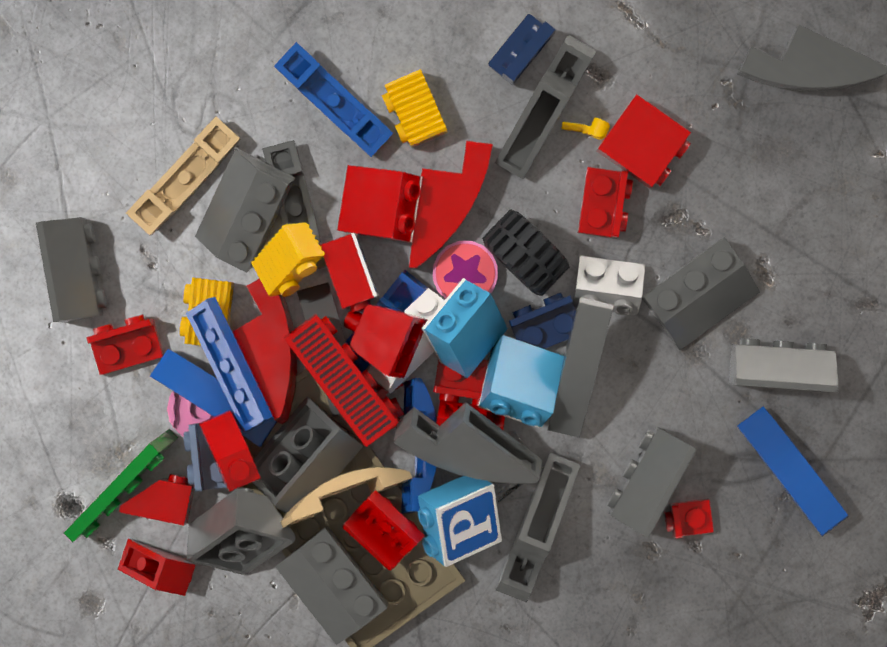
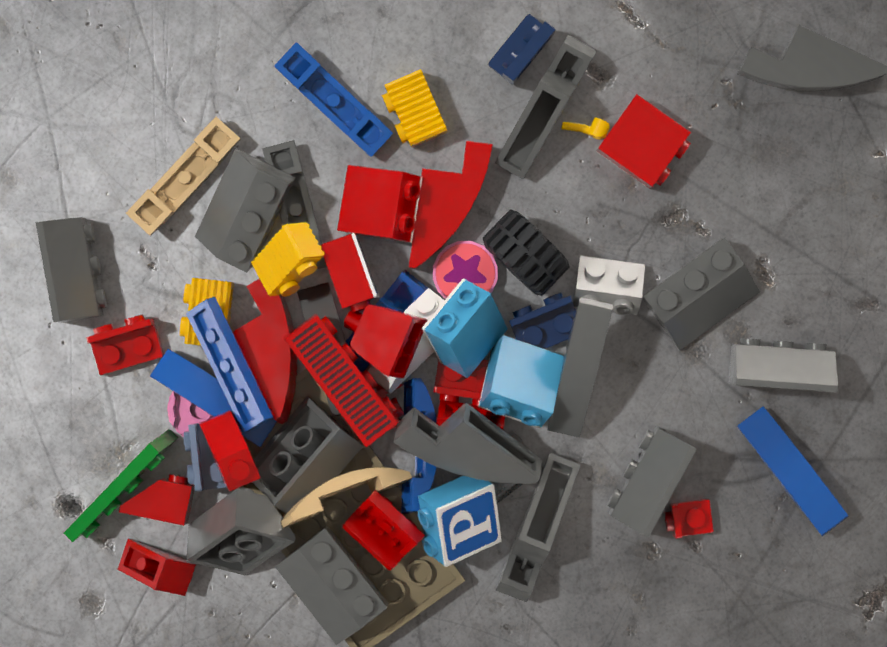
red bracket [578,167,633,238] -> none

